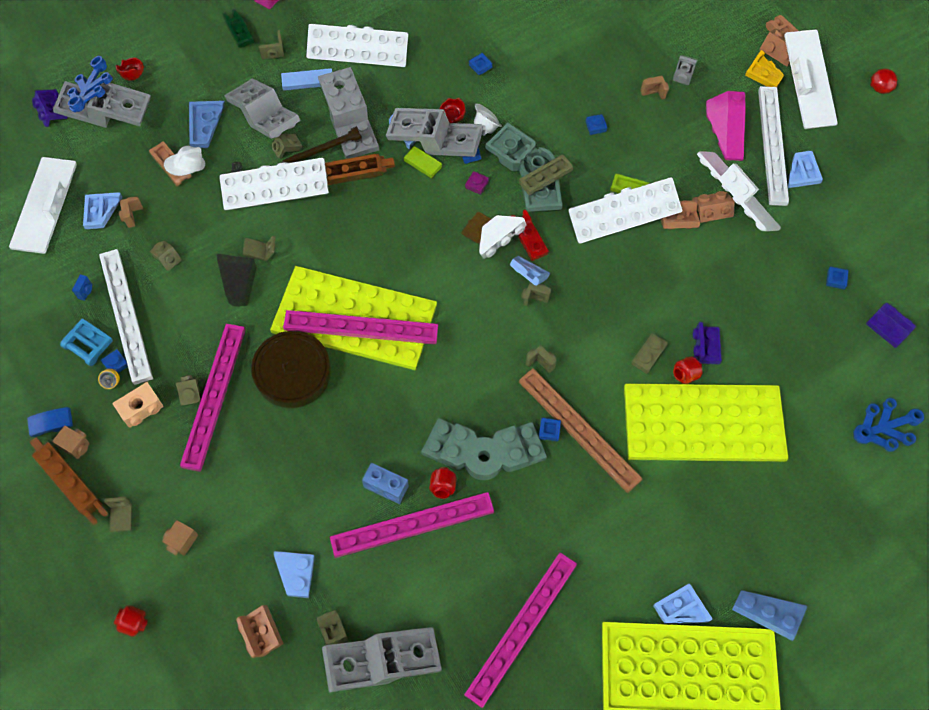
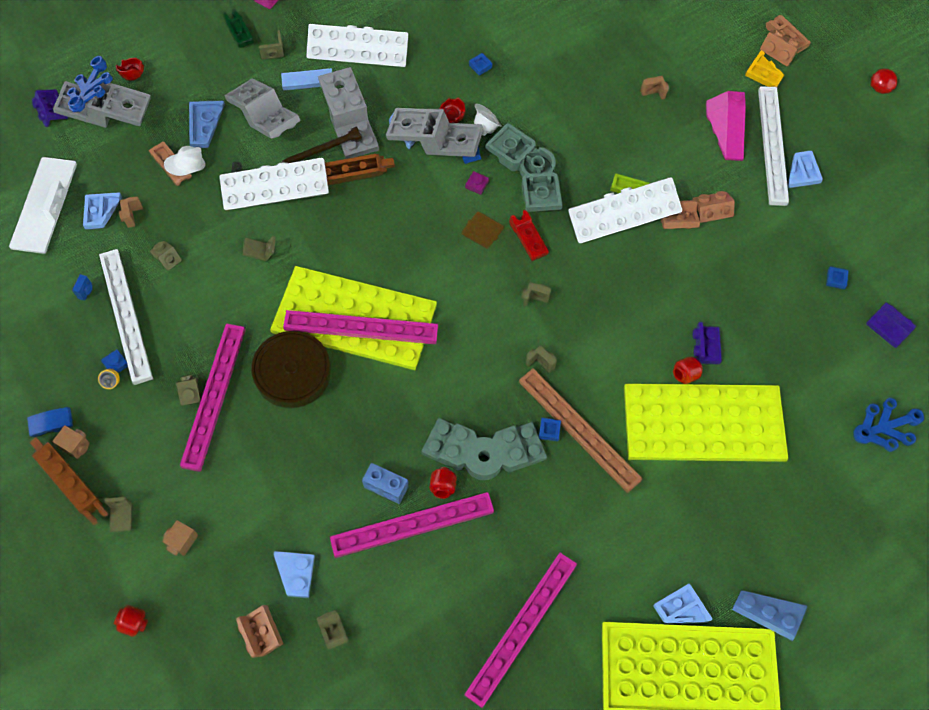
dark azure plate [60,318,113,366] -> none
light nougat brick [112,382,164,428] -> none
clear smoke slope [217,254,257,307] -> none
olive bracket [272,134,302,158] -> none
light grey bracket [322,627,442,693] -> none
lime tile [404,146,442,179] -> none
white slope [479,215,527,259] -> none
light blue wing [510,256,550,286] -> none
olive plate [519,154,573,196] -> none
blue plate [585,114,607,135] -> none
olive plate [631,333,668,374] -> none
light grey slope [673,55,698,85] -> none
white bracket [697,151,781,231] -> none
white bracket [784,30,838,129] -> none

